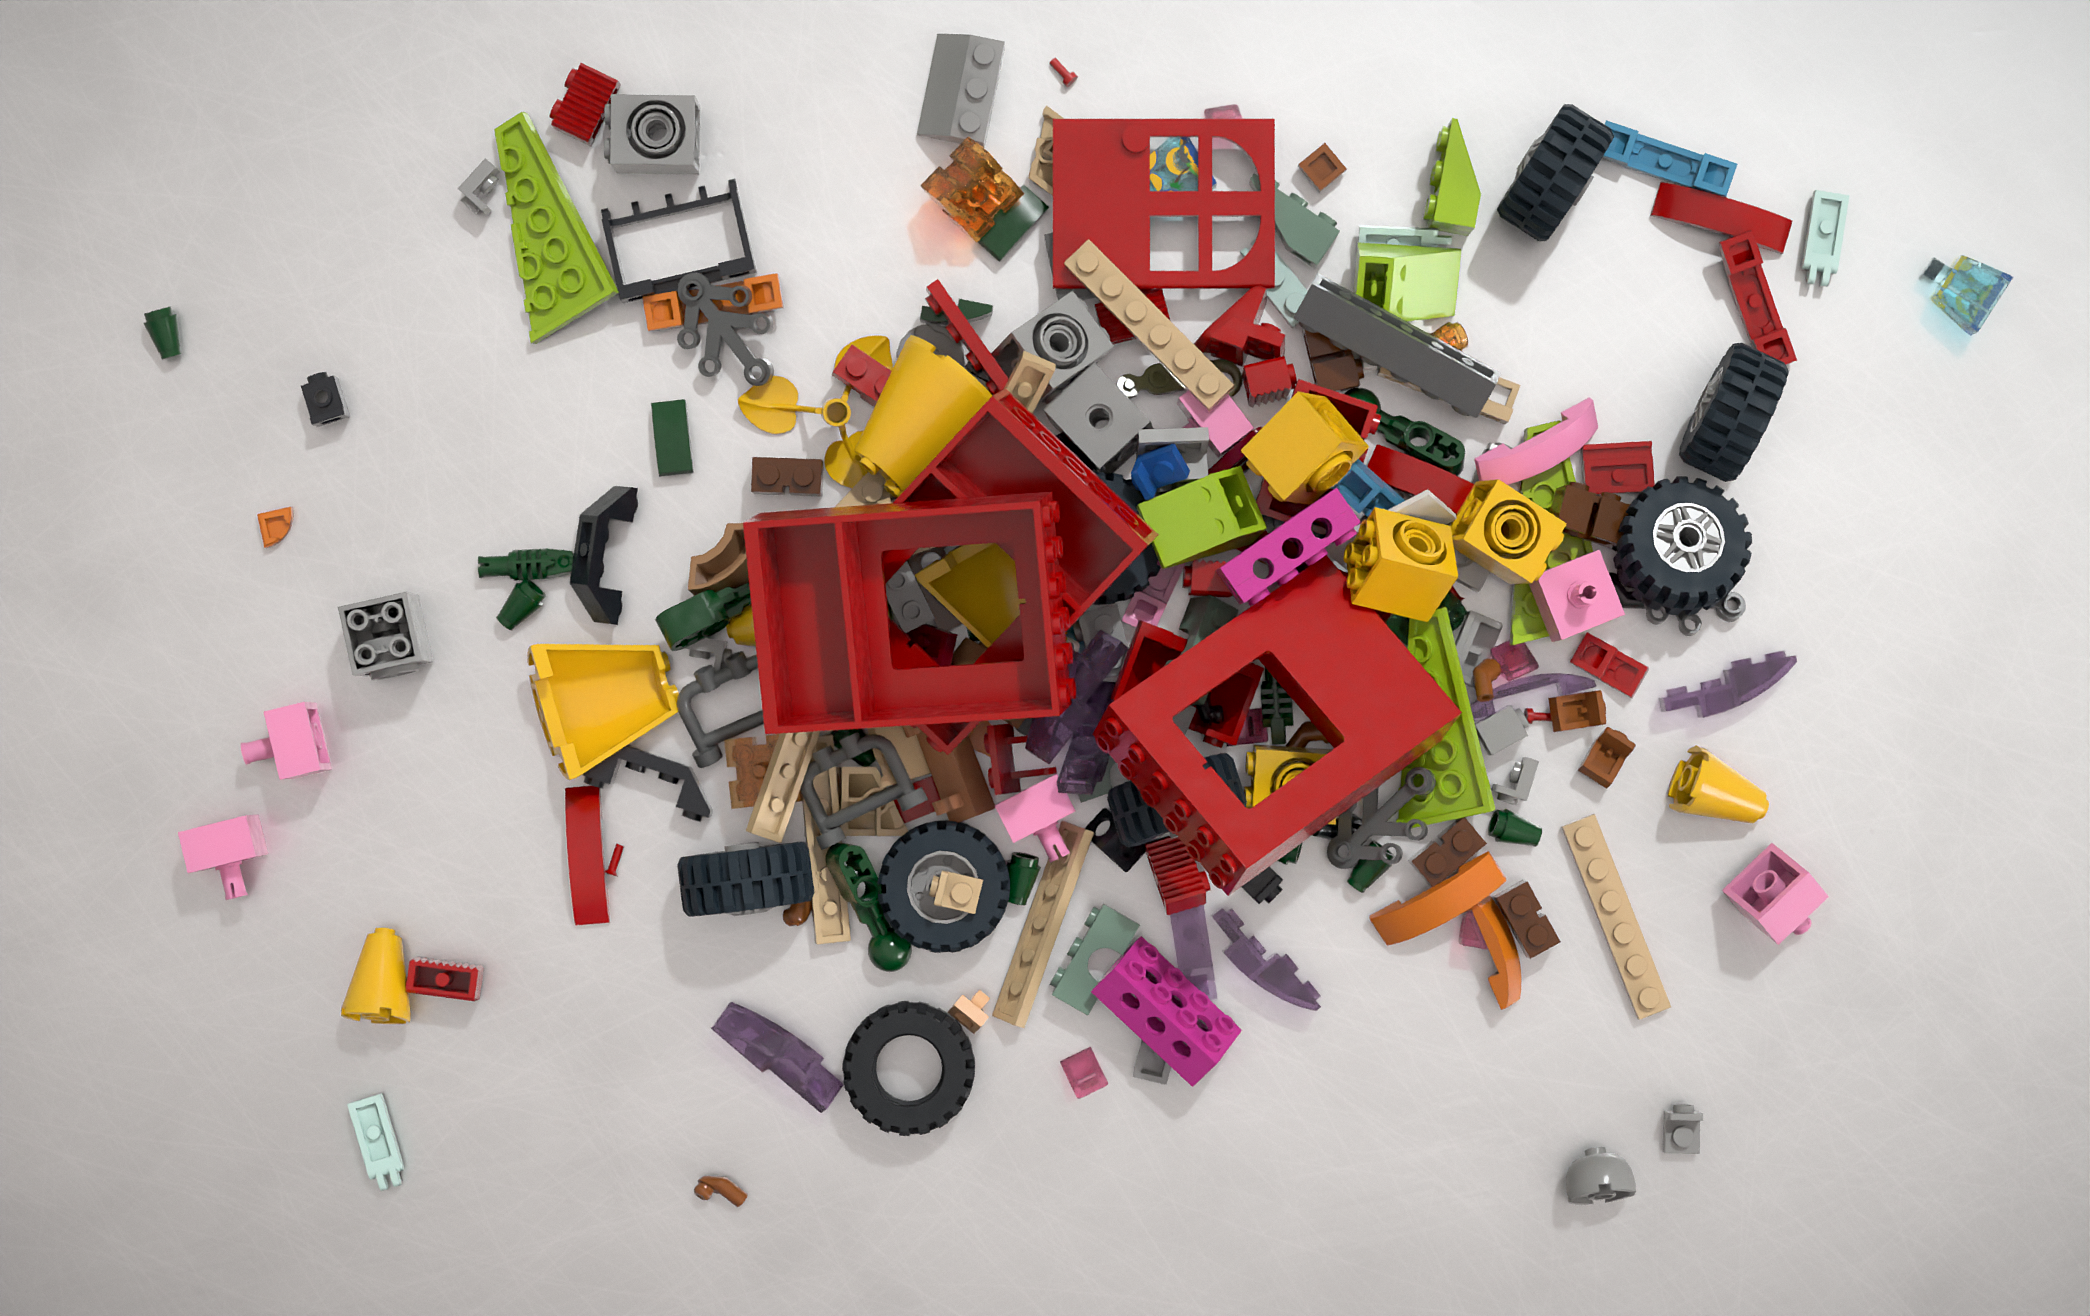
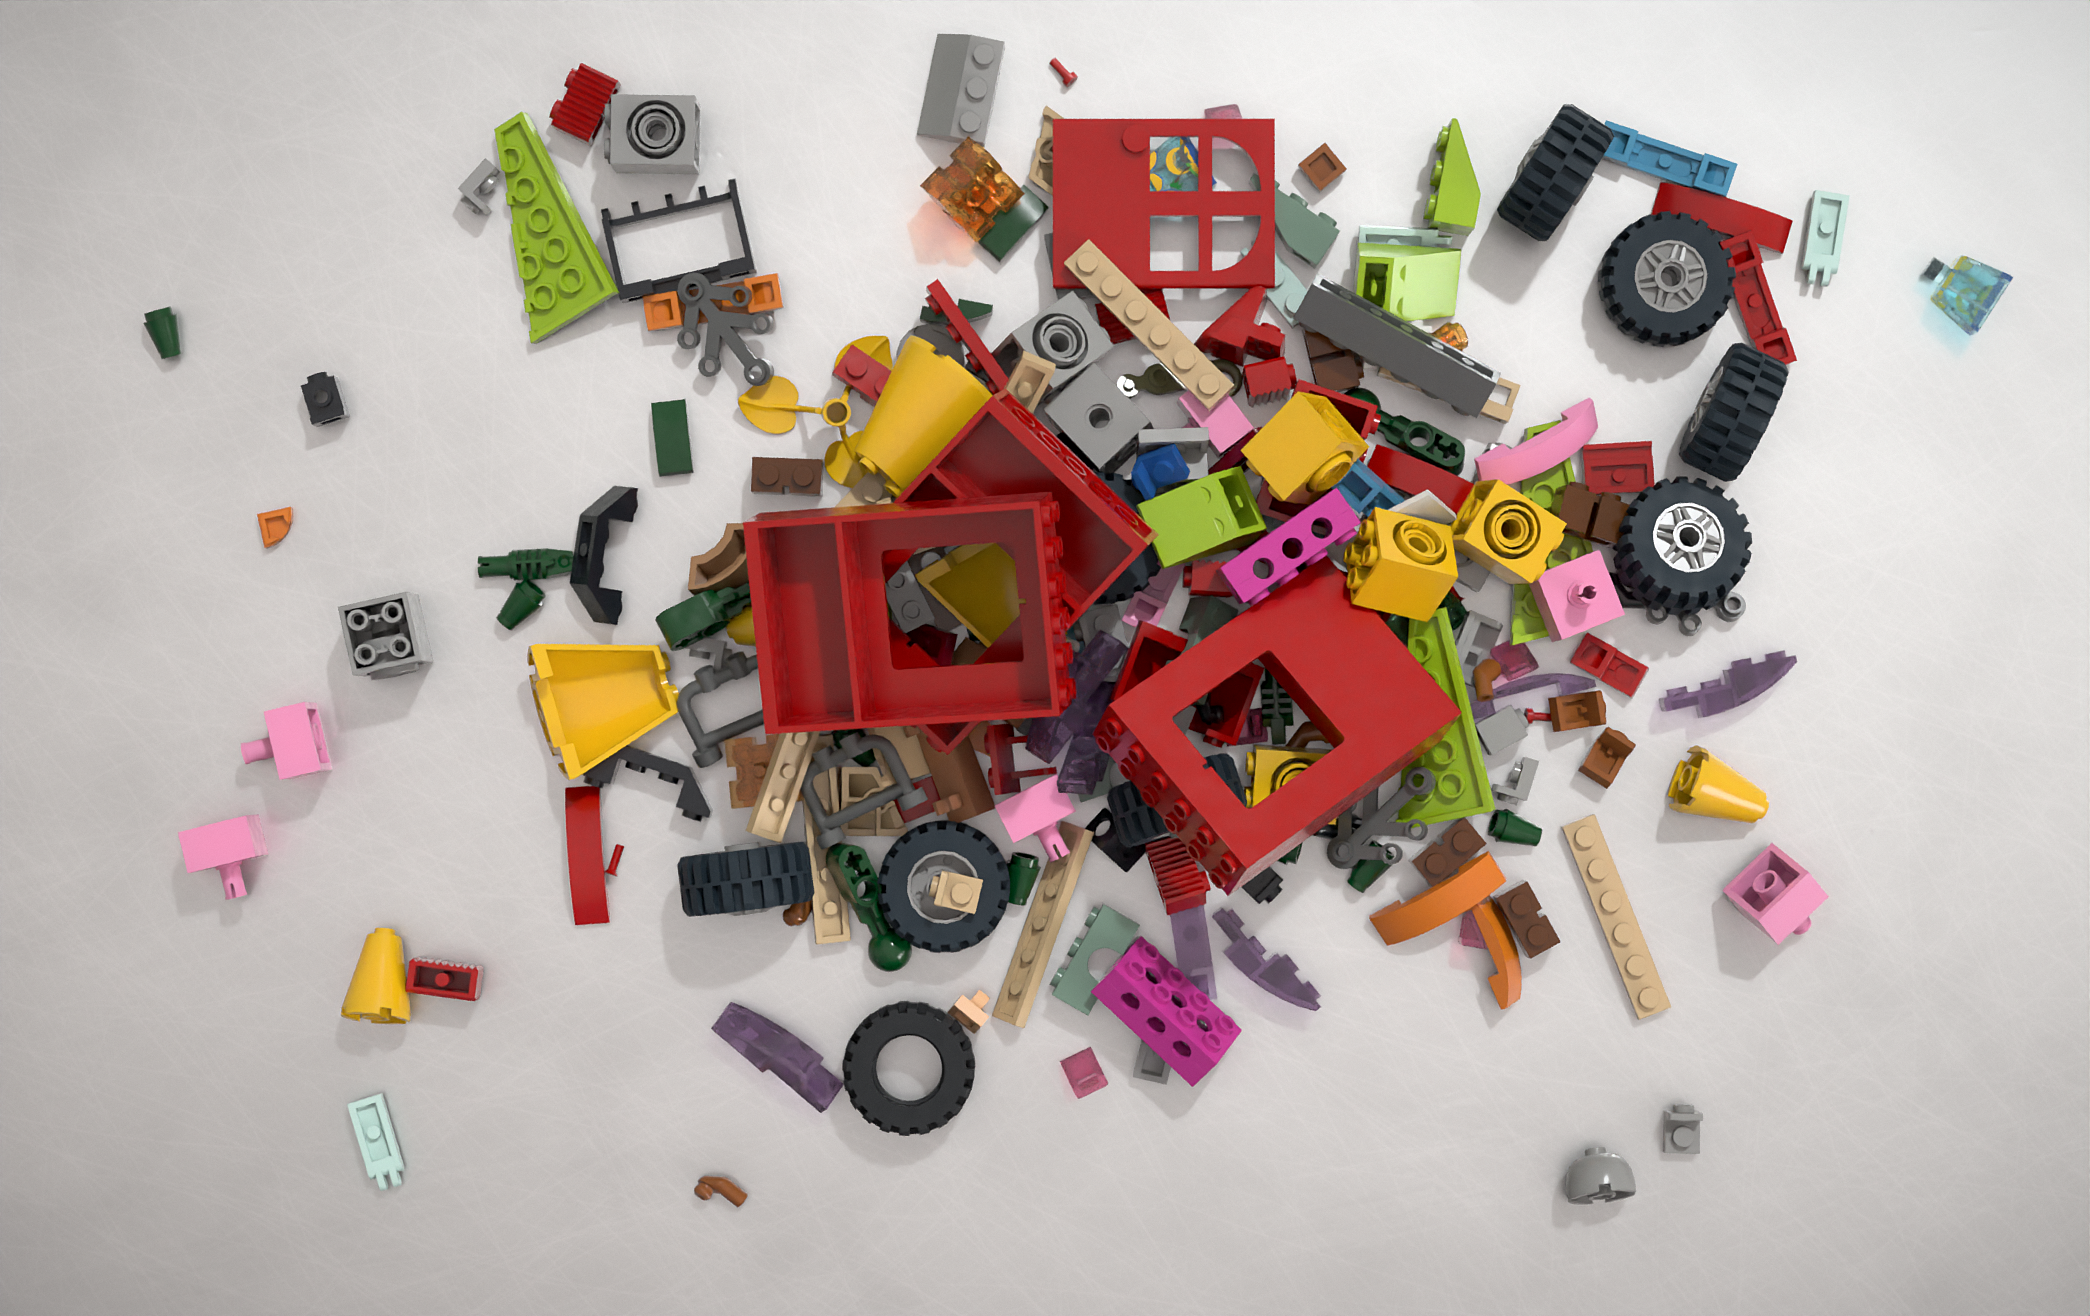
none -> black wheel [1598,211,1736,347]

